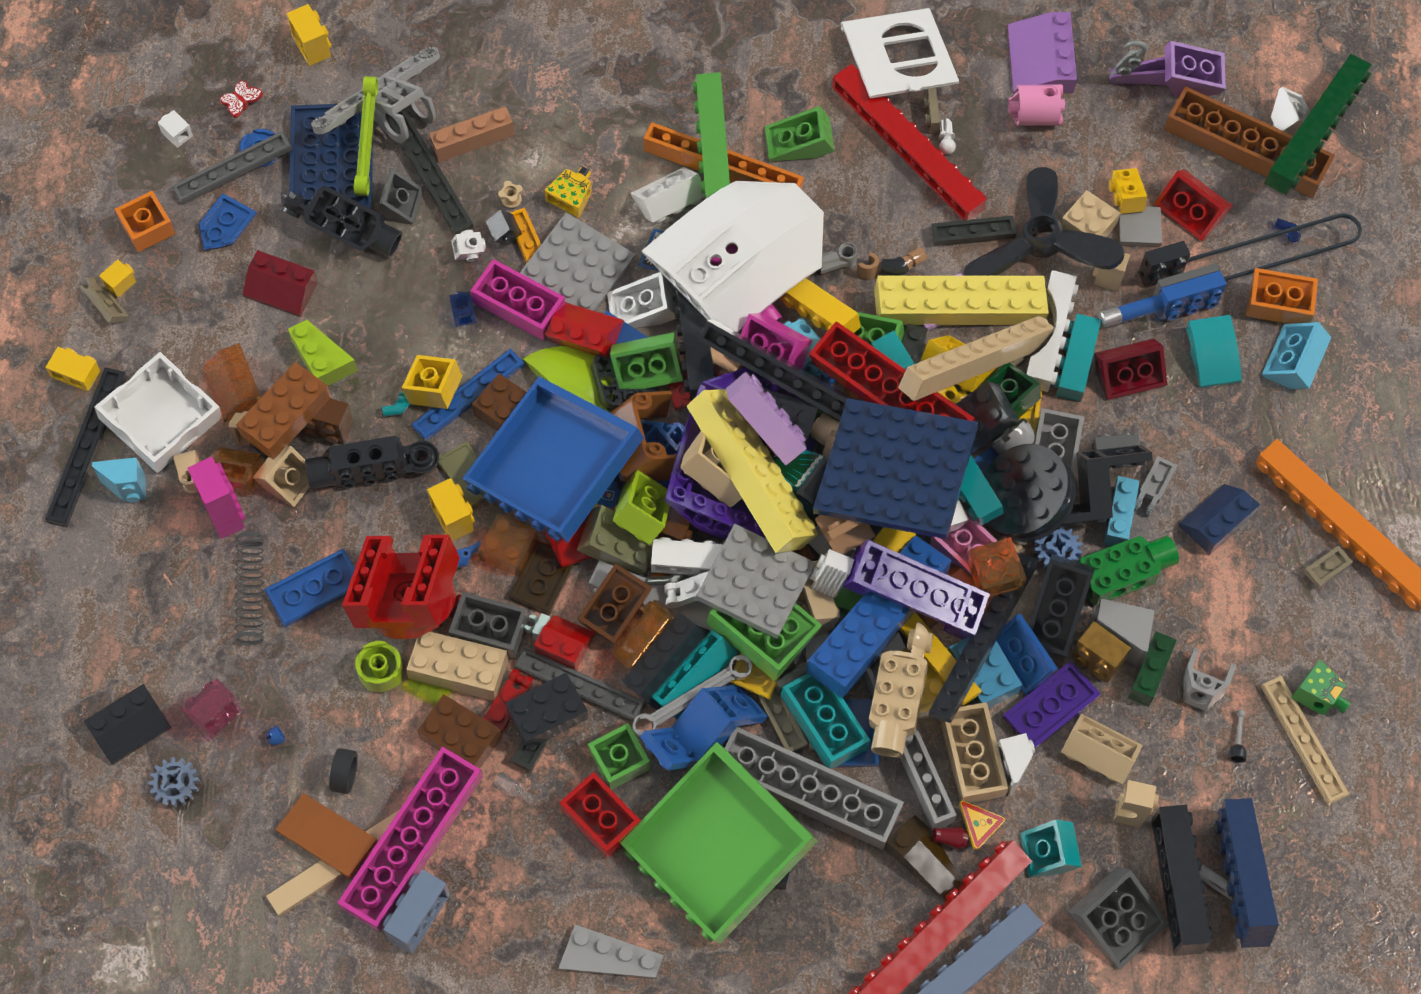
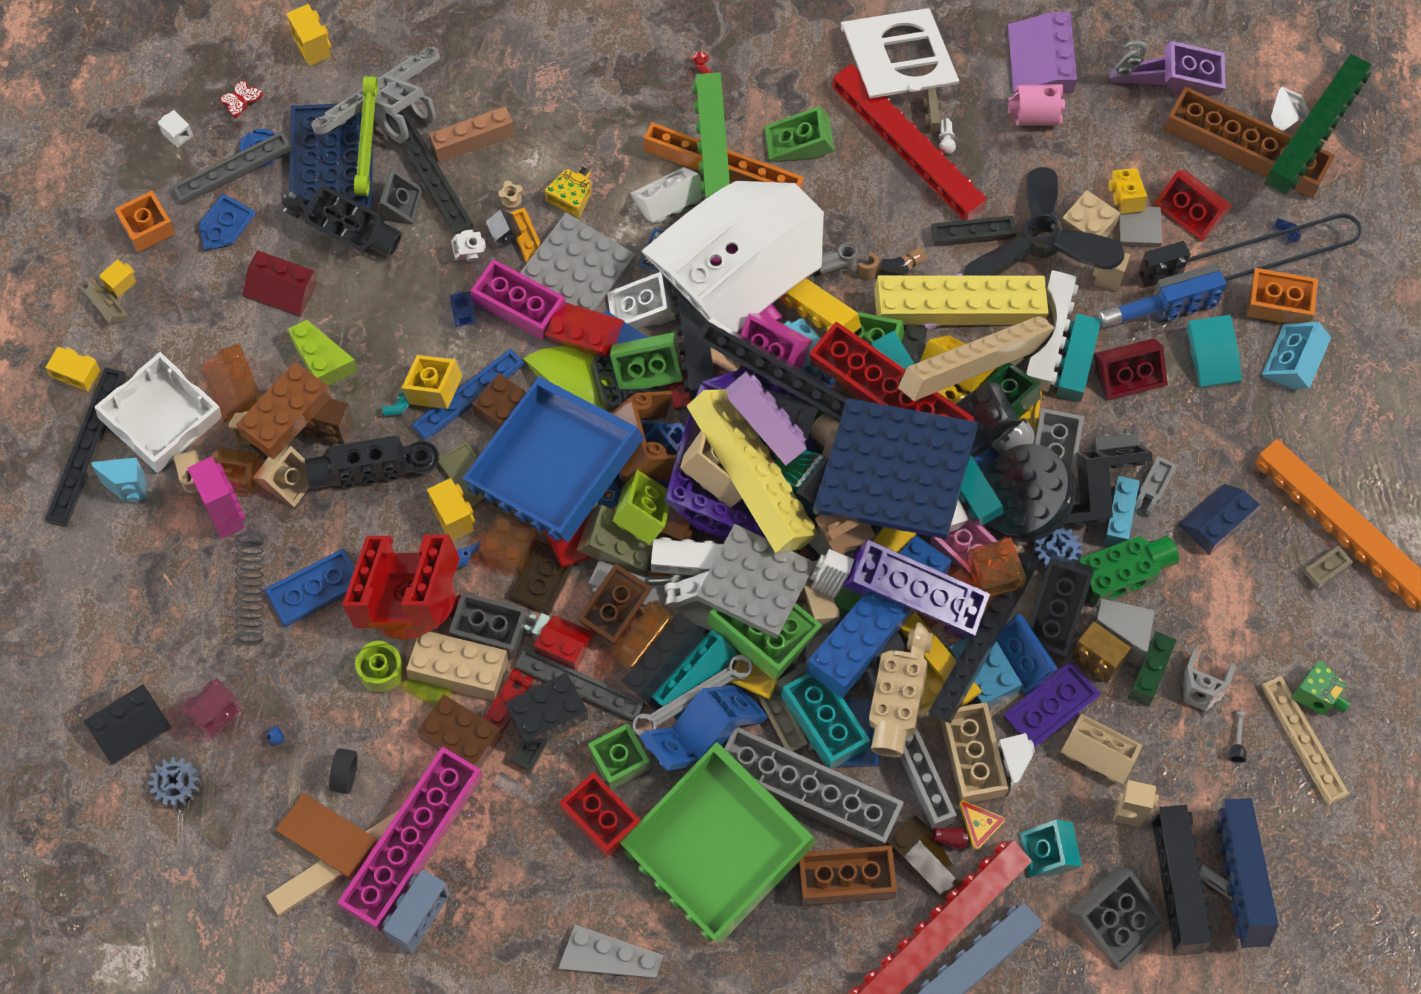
none -> red plate [690,52,713,74]
none -> dark orange brick [798,846,897,905]

